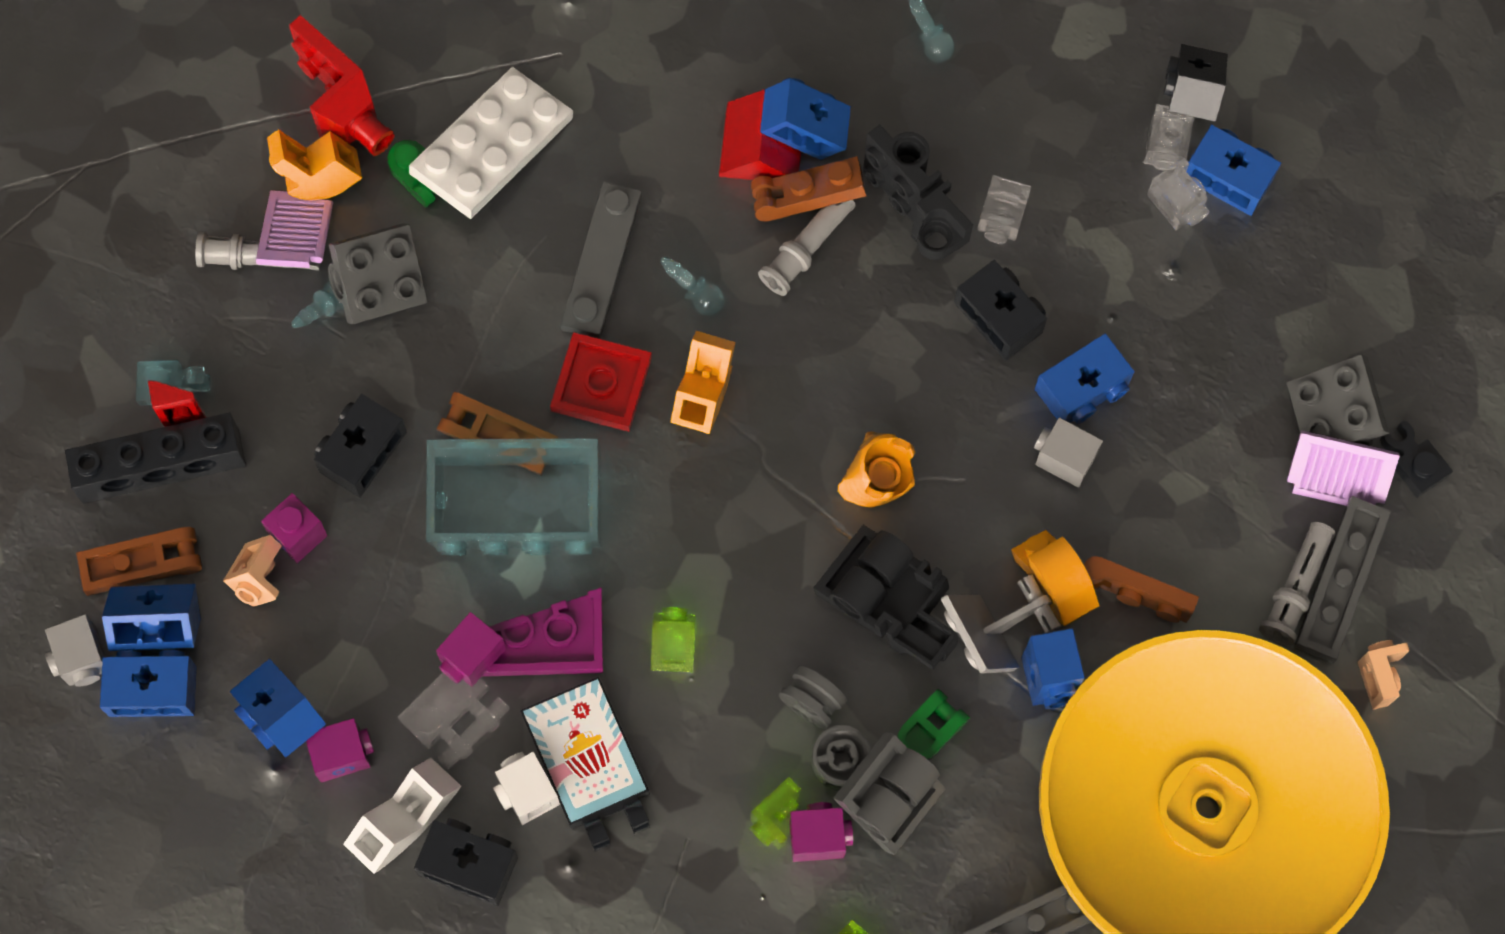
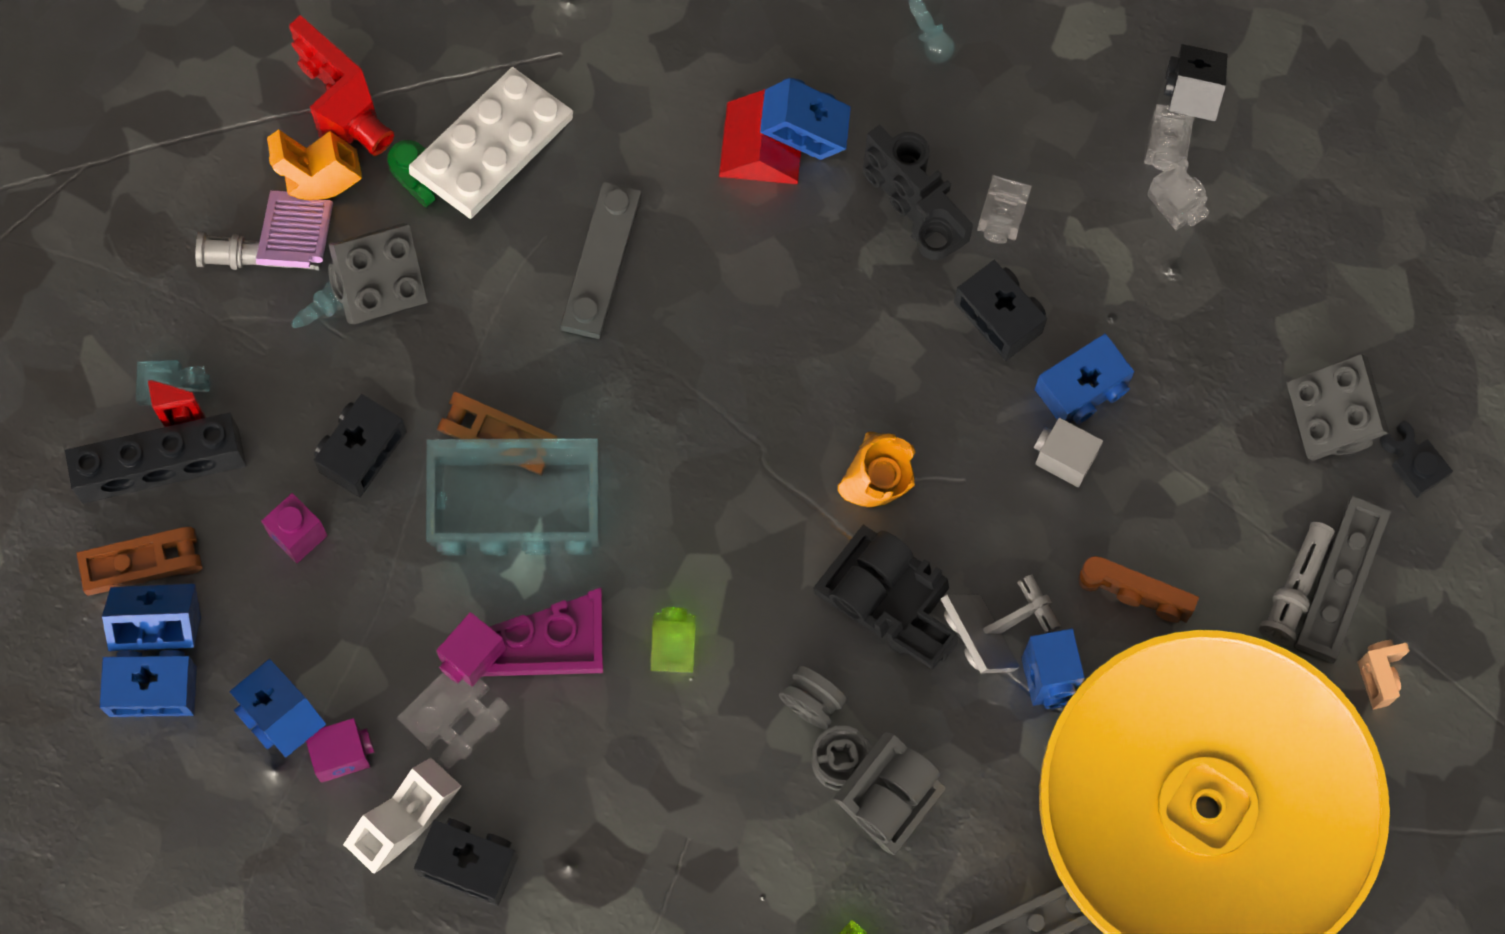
light grey brick [45,614,105,687] -> none
light nougat bracket [223,535,282,607] -> none
white brick [493,752,560,825] -> none
tile [520,677,650,852] -> none
red plate [550,332,652,432] -> none
clear light blue bar [660,257,724,316] -> none
light orange brick [670,331,736,434] -> none
clear neon green bracket [750,777,801,850] -> none
dark orange plate [751,156,866,222] -> none
light grey pin [758,200,856,296] -> none
magenta brick [789,802,853,862] -> none
green plate [897,689,970,760] -> none
light orange brick [1011,530,1100,626] -> none
blue brick [1182,124,1281,216] -> none
lavender window [1287,430,1400,506] -> none

